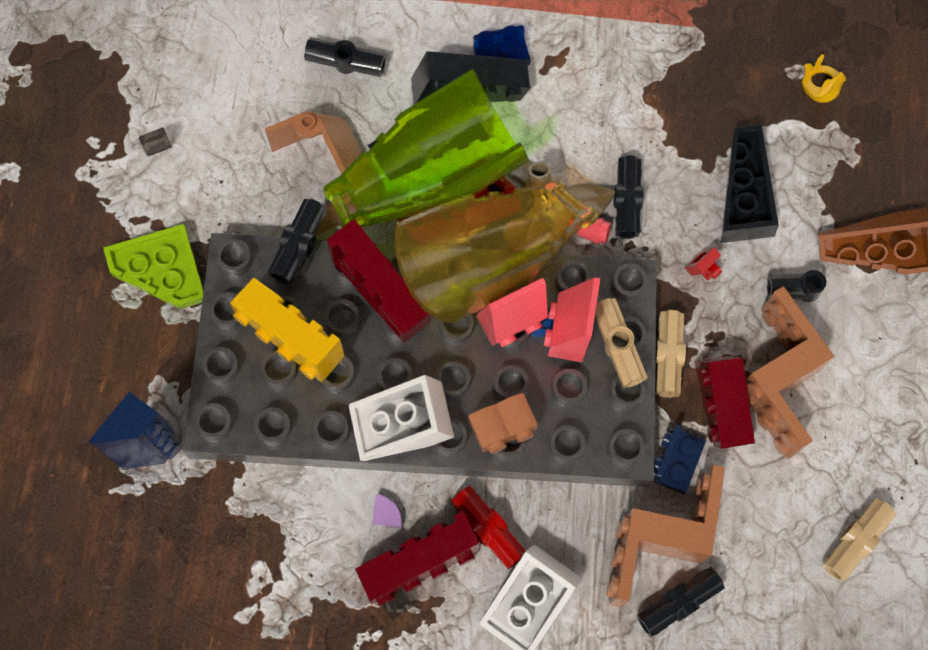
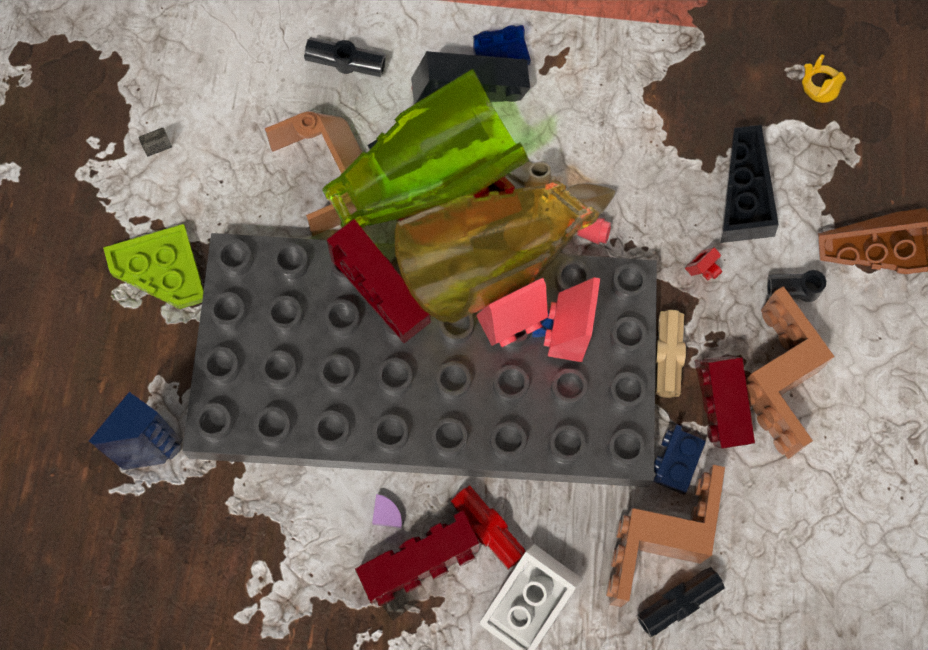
yellow wedge [230,277,345,383] -> none
black piece [268,198,327,284] -> none
white slope [349,375,454,461] -> none
nougat brick [468,393,538,454] -> none
tan piece [595,298,648,388] -> none
black piece [613,155,644,239] -> none
tan piece [822,498,897,582] -> none

